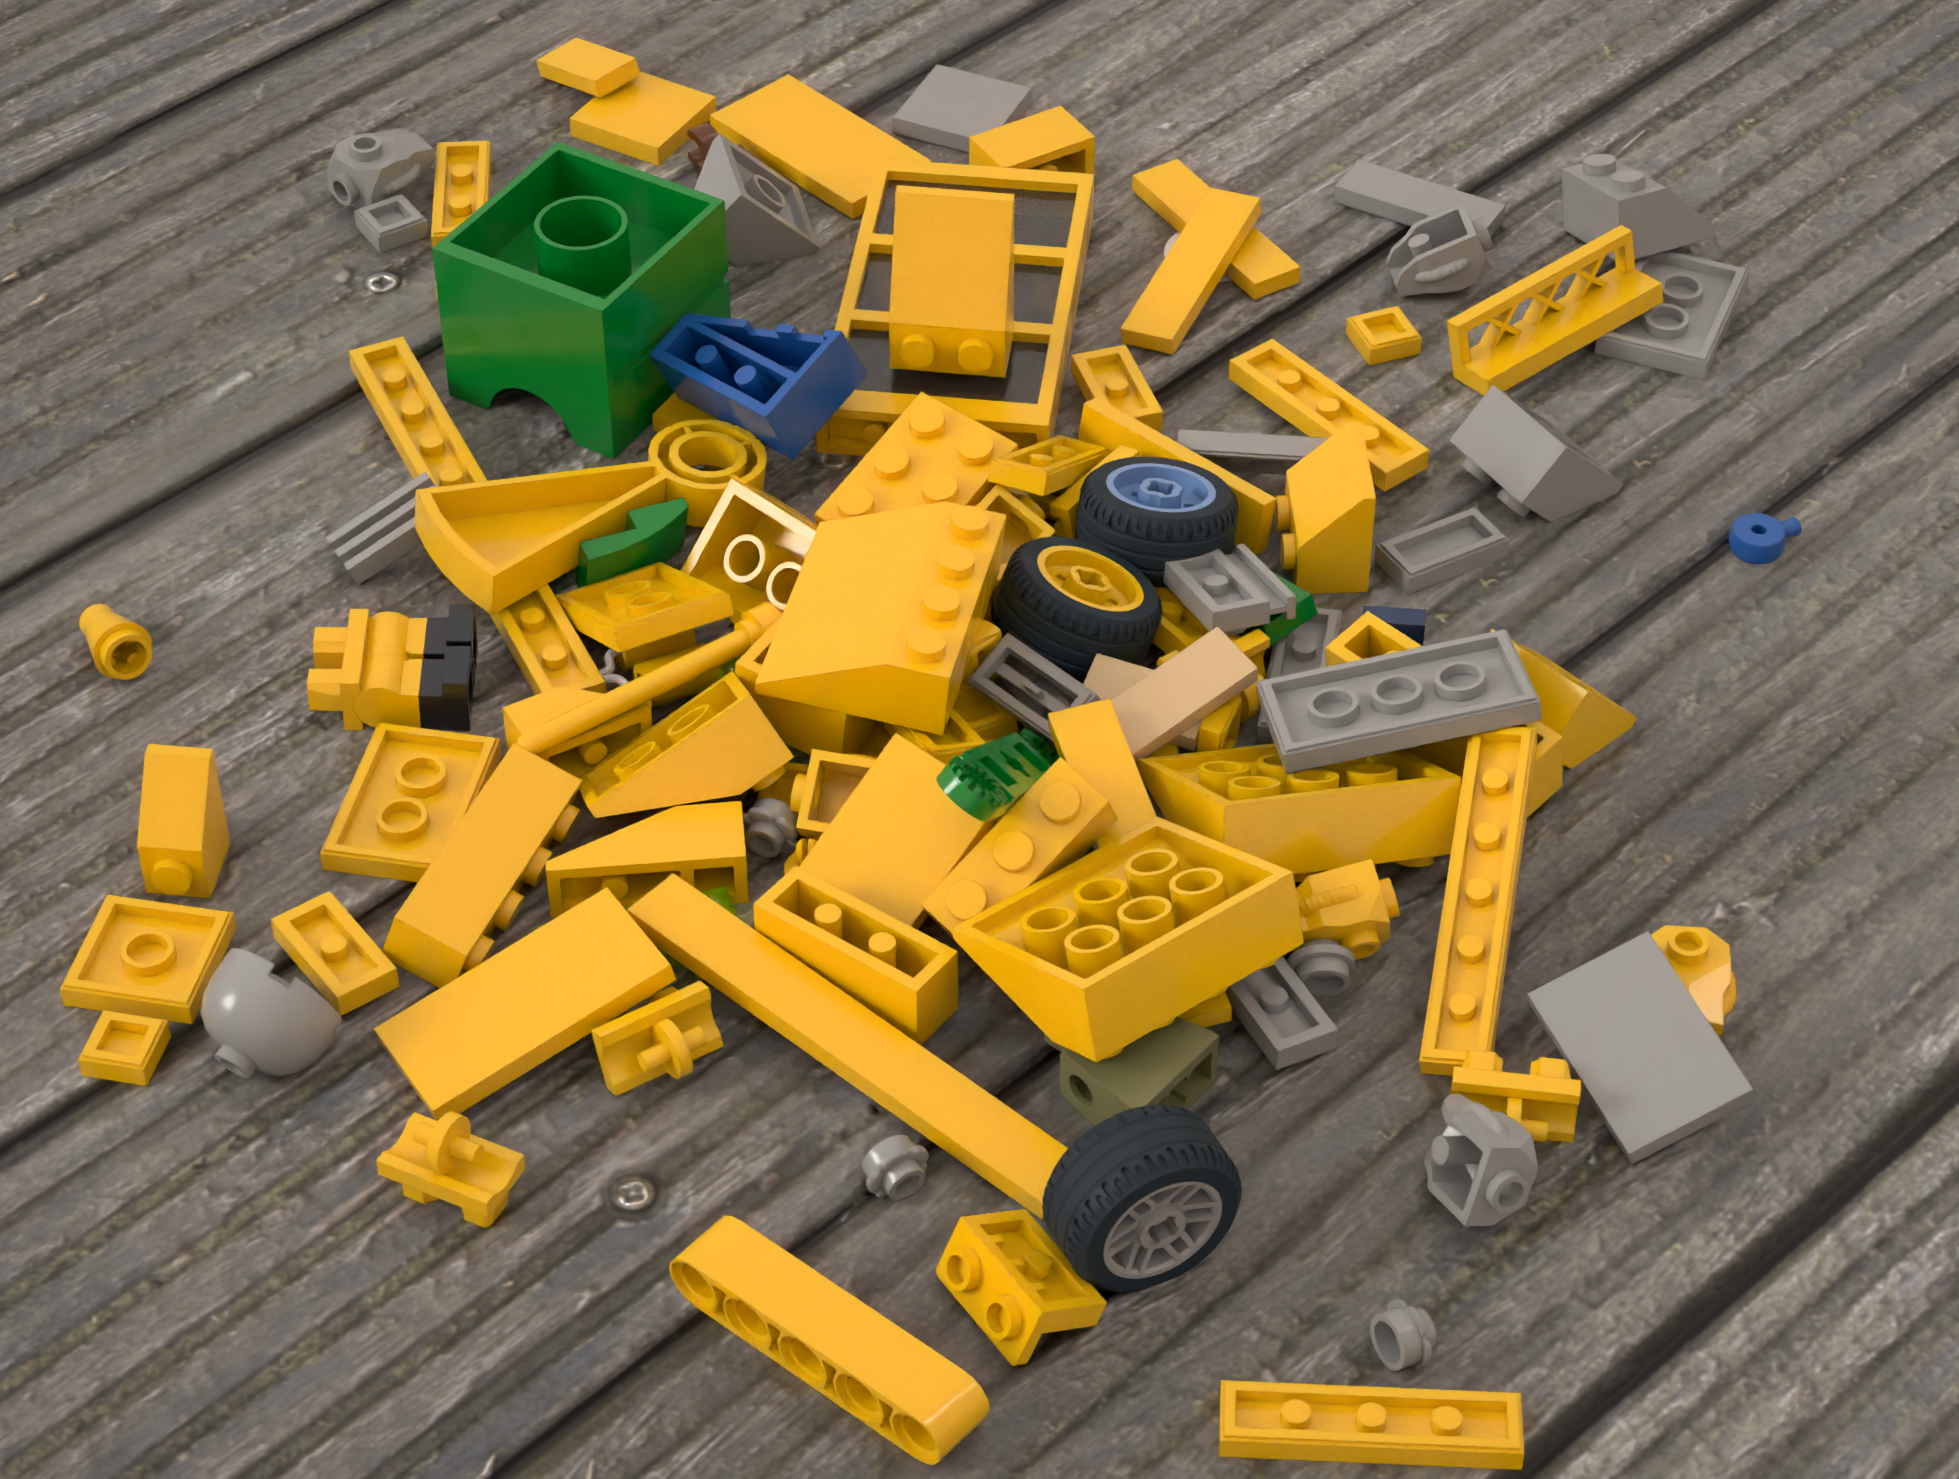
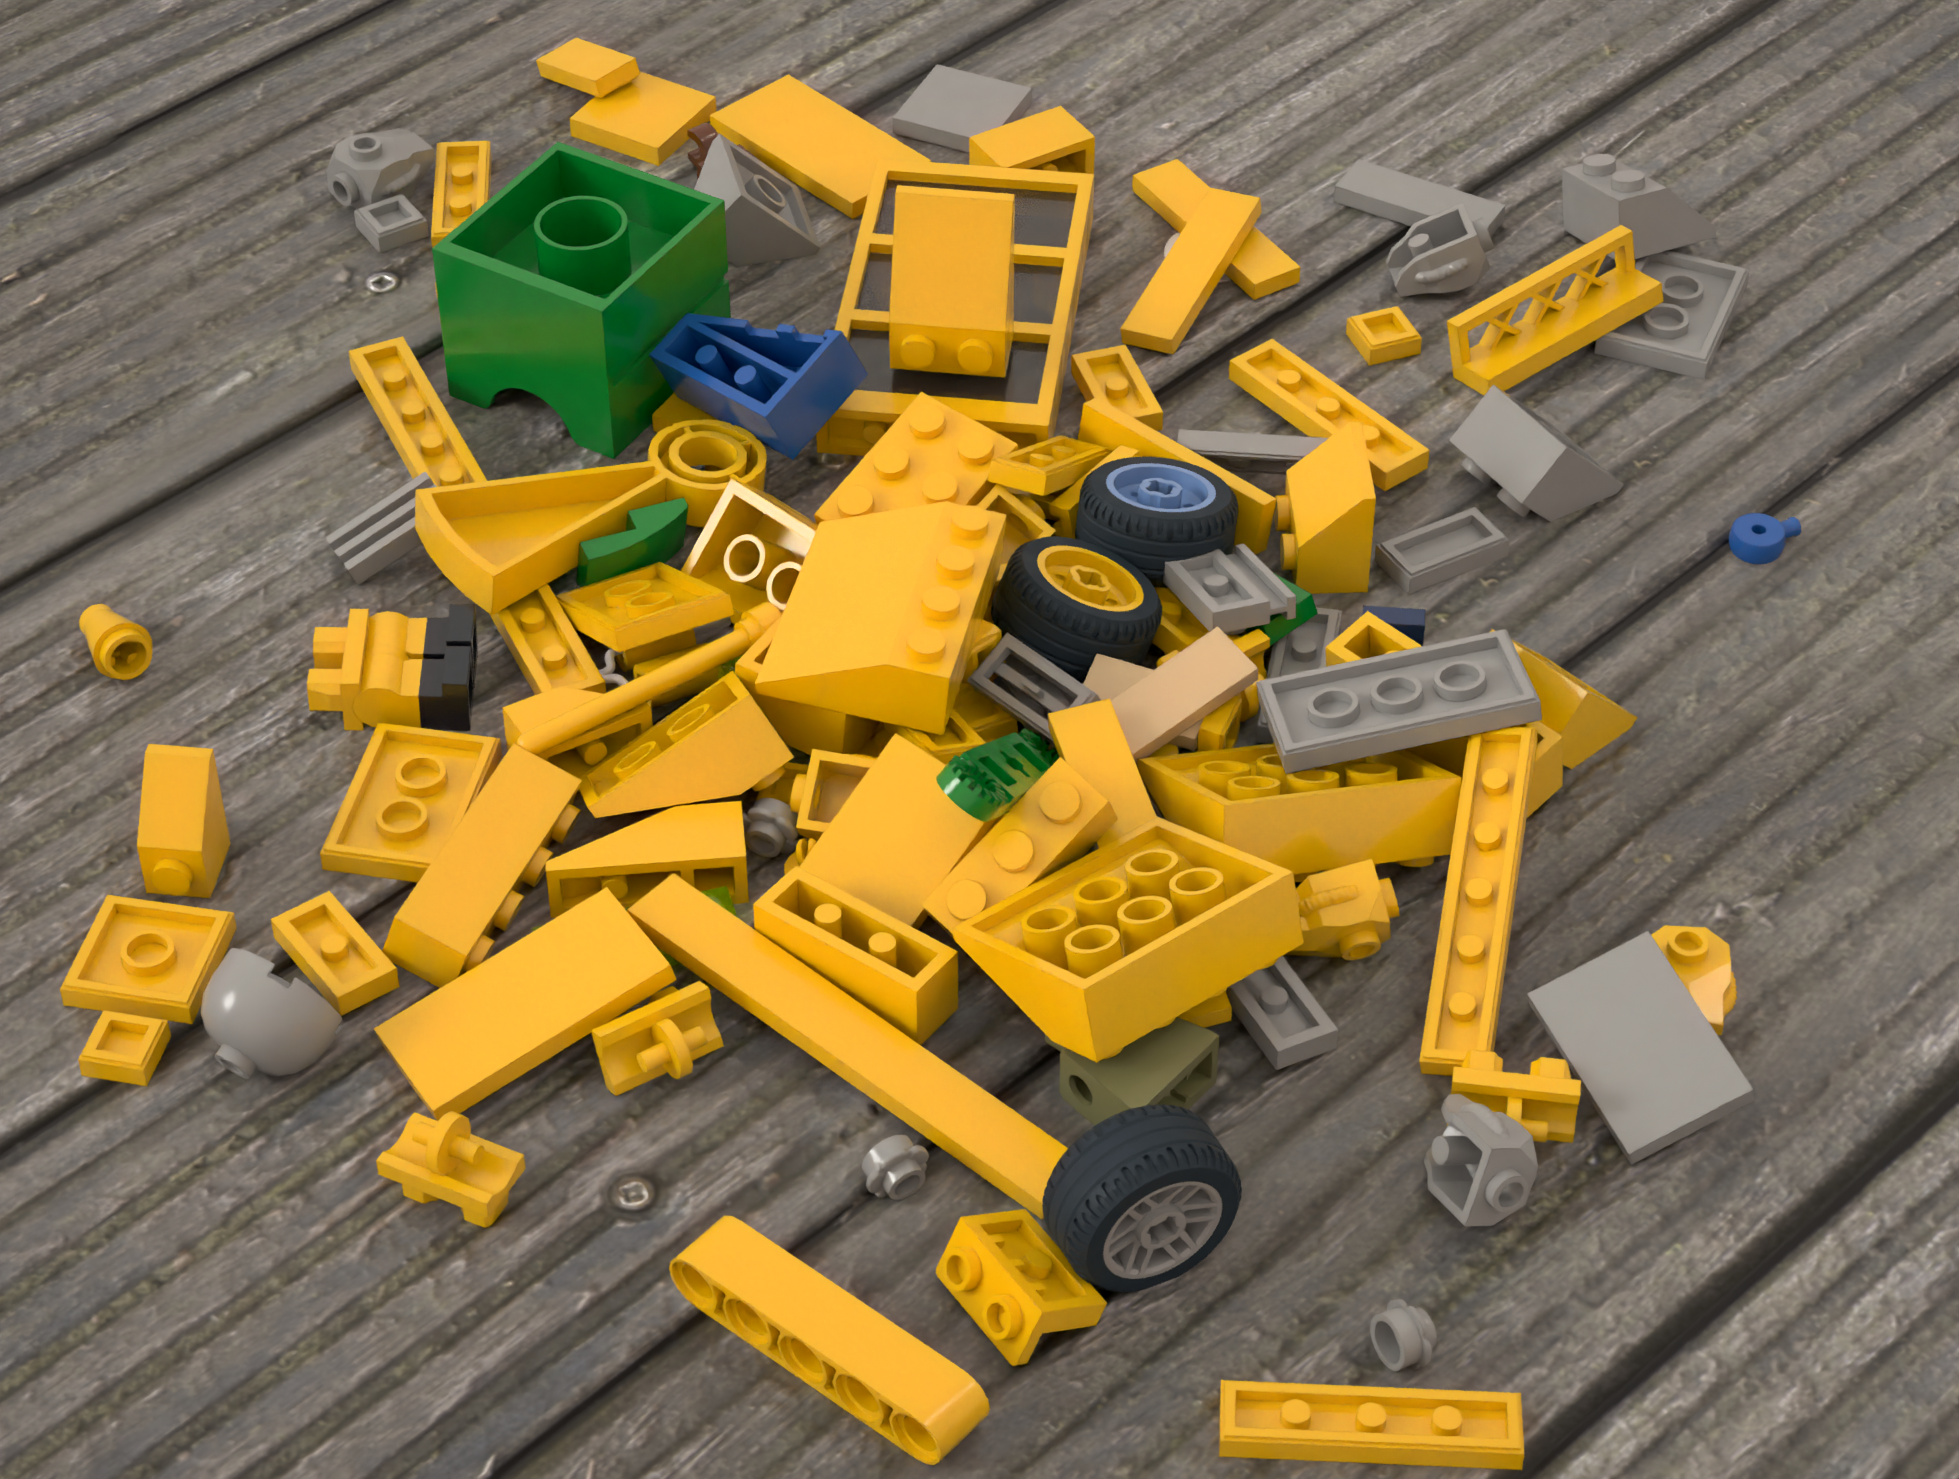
light grey plate [1287,939,1356,997] -> none

